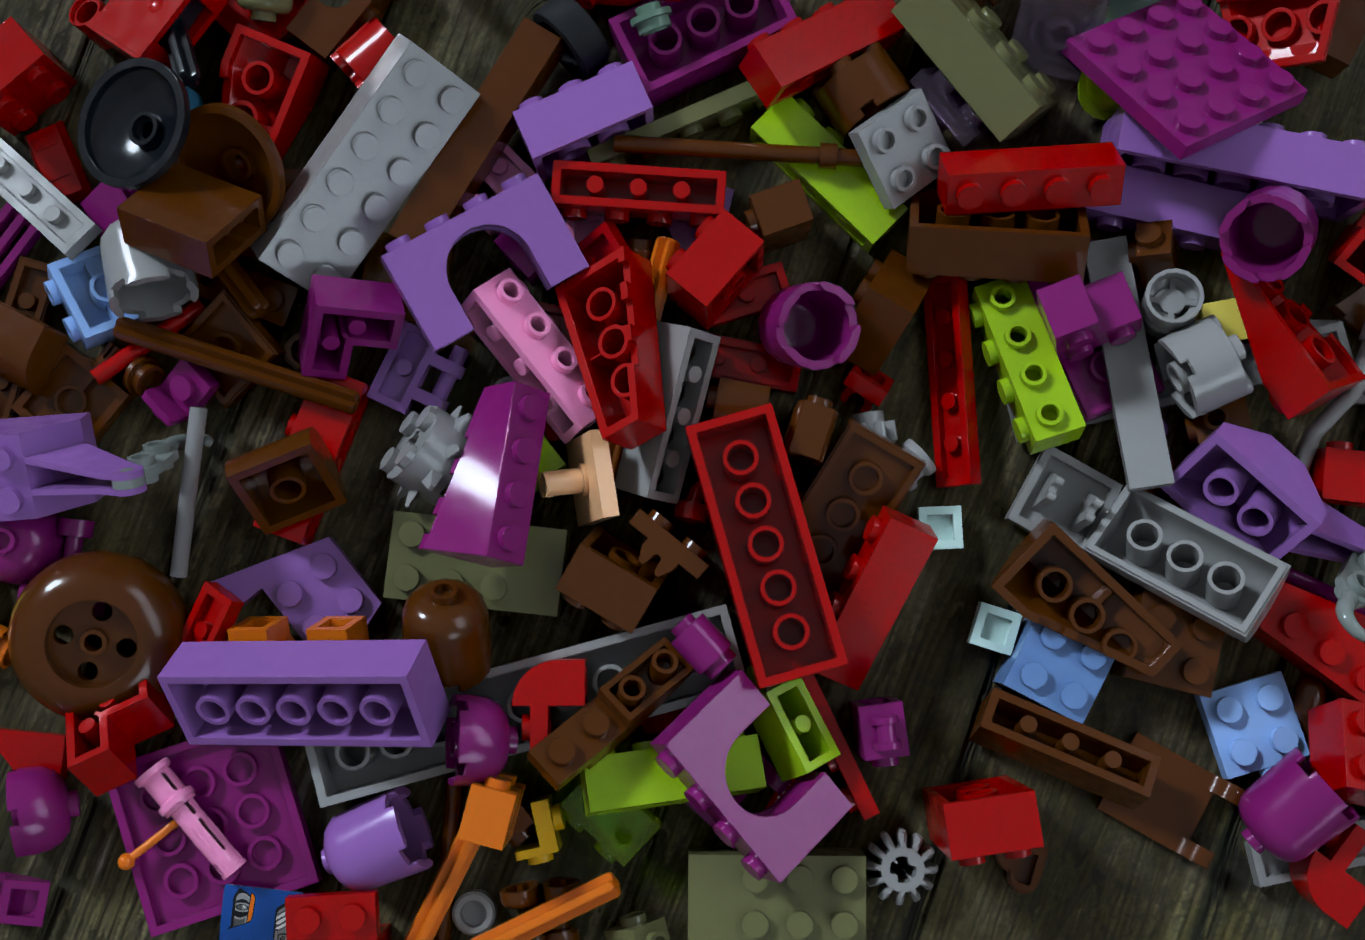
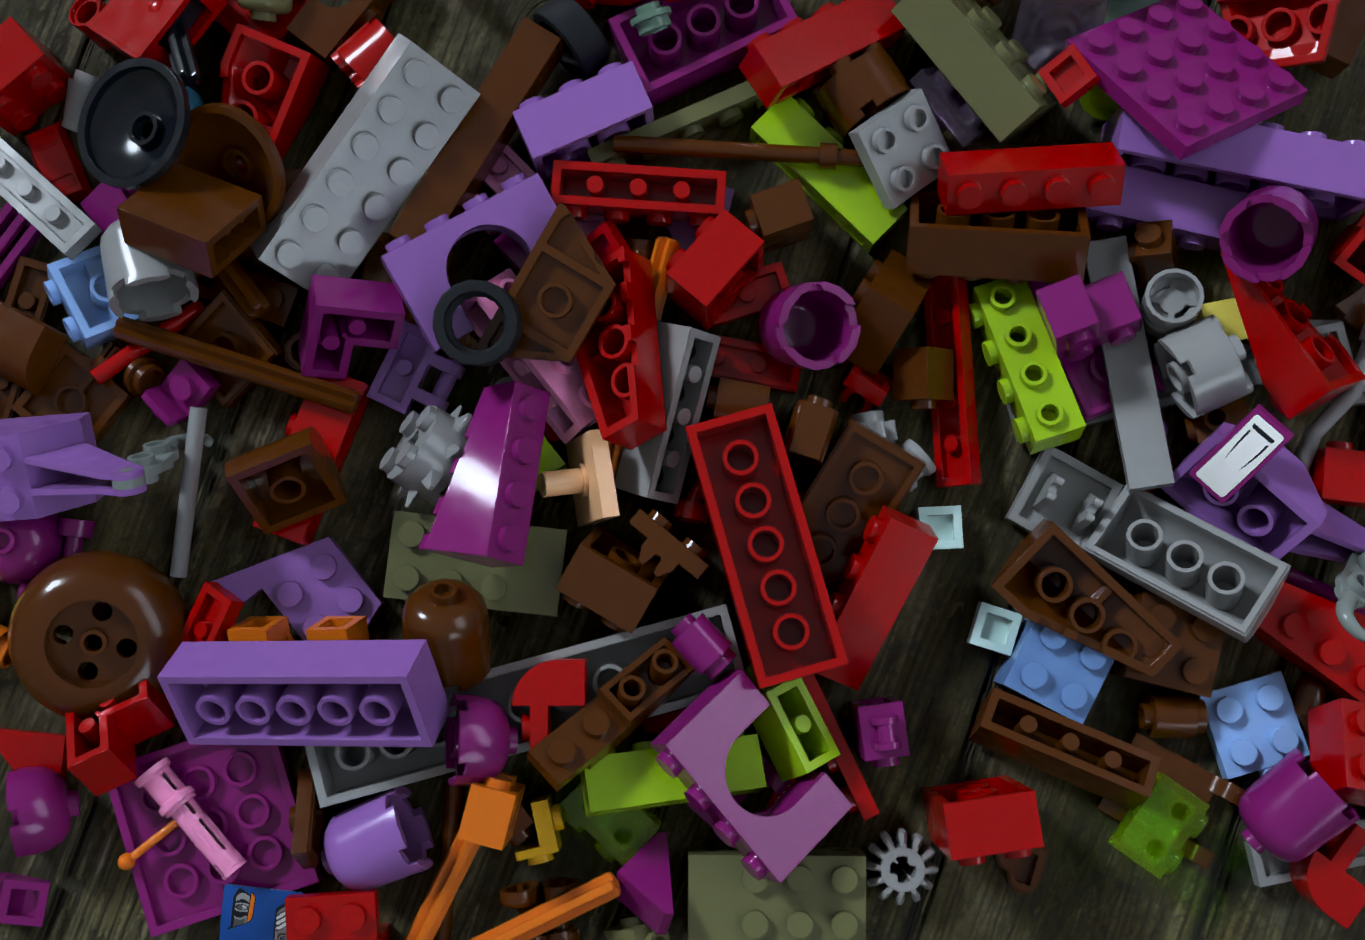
light grey tile [452,889,497,936] -> none
none -> light grey cone [61,69,99,132]
none -> reddish brown plate [289,768,325,869]
none -> black tyre [432,280,523,367]
none -> reddish brown wing [474,202,617,362]
none -> magenta slope [616,832,674,935]
none -> reddish brown brick [892,346,954,410]
none -> red tile [1037,43,1101,108]
none -> clear neon green brick [1108,772,1210,879]
none -> reddish brown brick [1138,694,1208,738]
none -> white slope [1189,404,1294,504]

